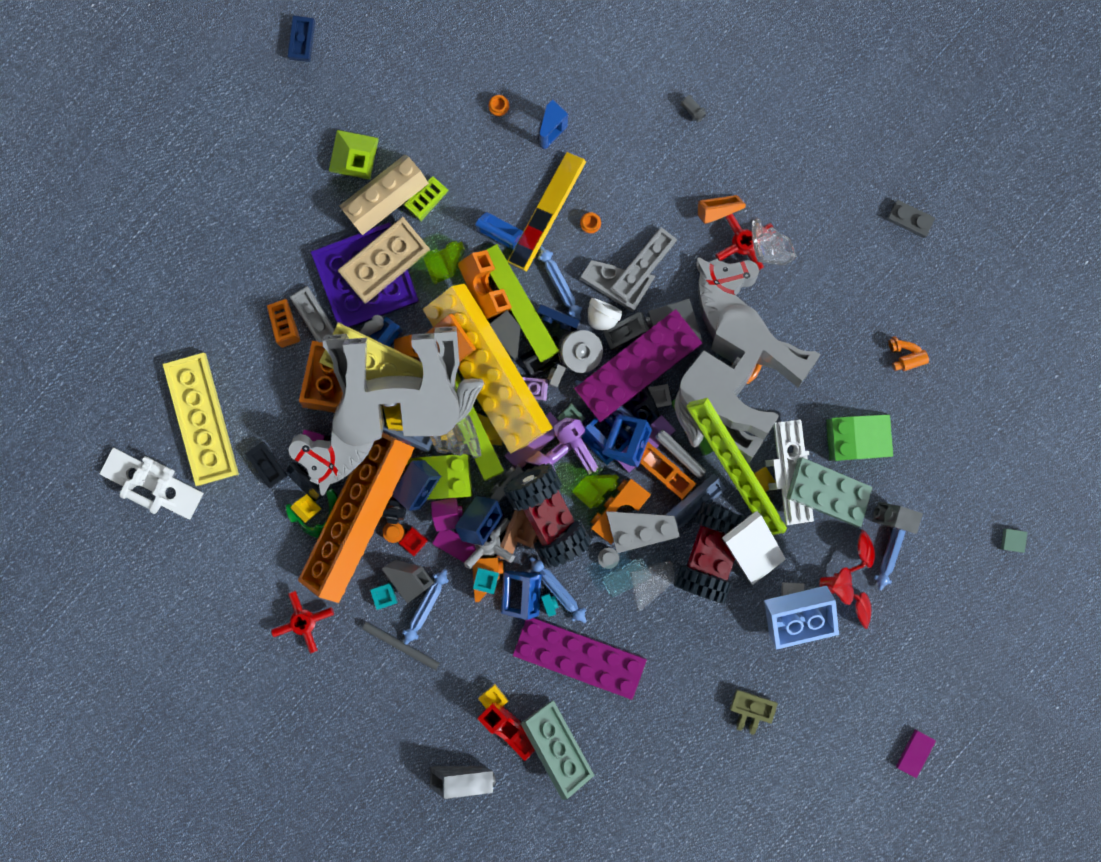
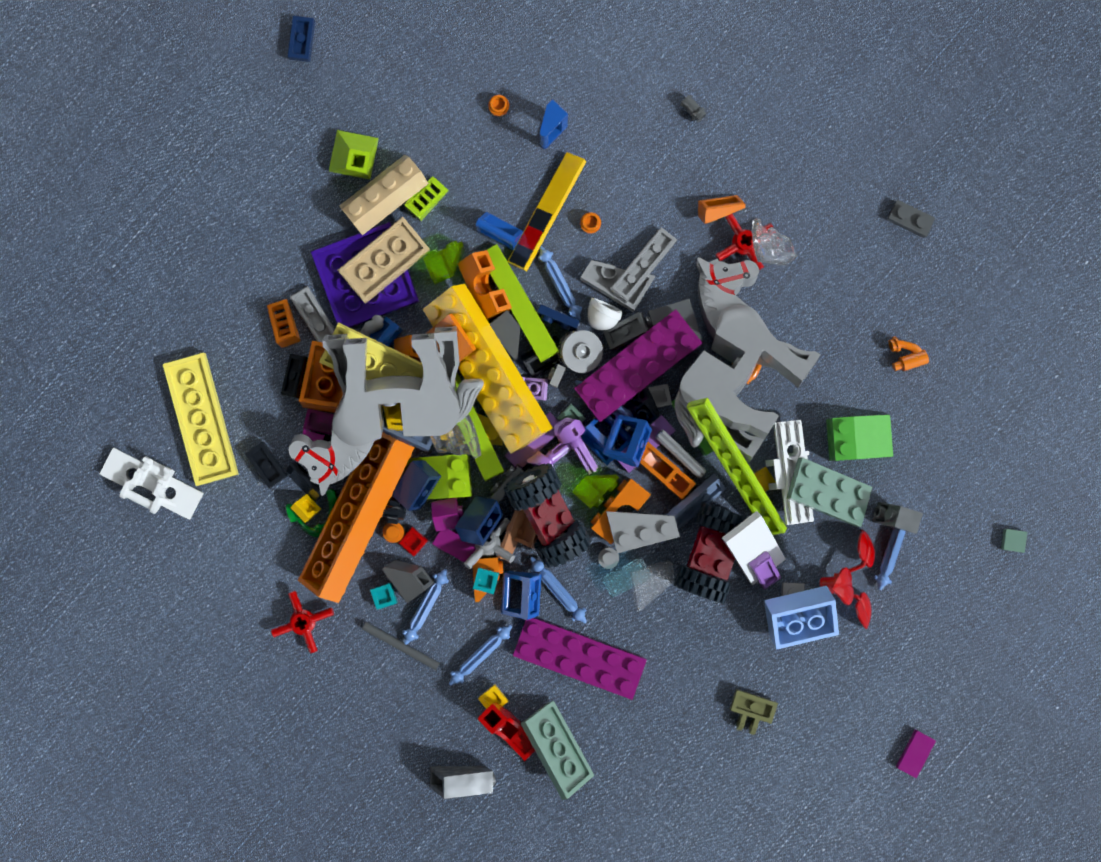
teal plate [541,592,559,617] -> none
none -> black slope [281,354,308,398]
none -> magenta tile [303,409,334,435]
none -> medium blue wheel [449,625,512,686]
none -> medium lavender tile [749,551,781,589]

